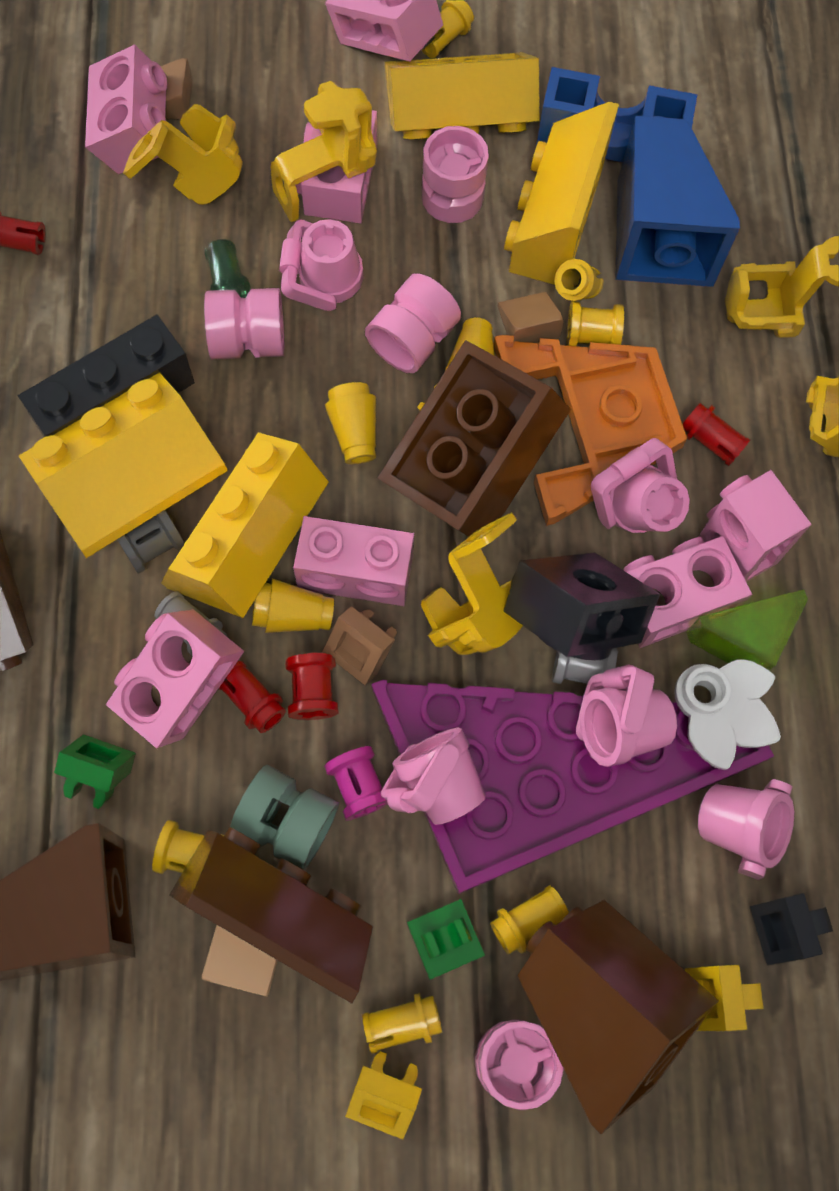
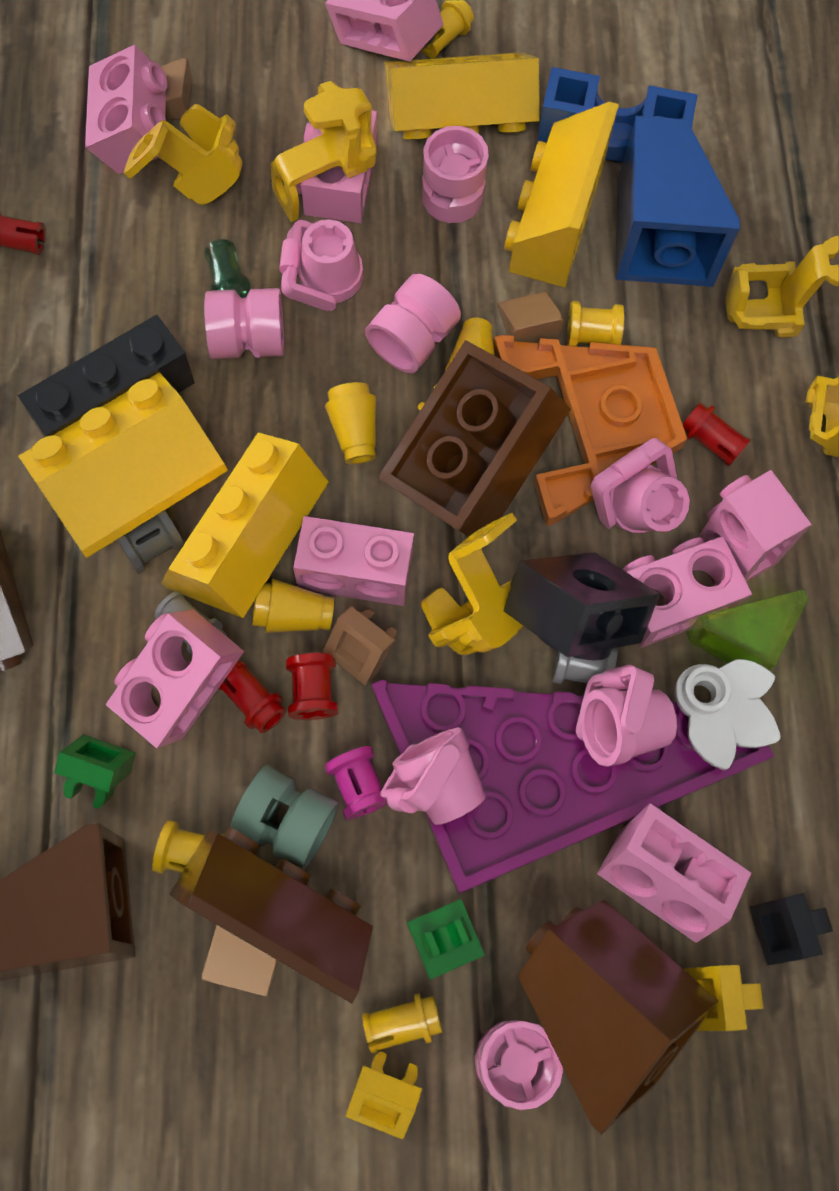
yellow pin [490,885,569,955] -> none
yellow pin [554,259,604,301] -> none
bright pink piece [698,779,794,880] -> none
none -> bright pink brick [597,803,751,943]

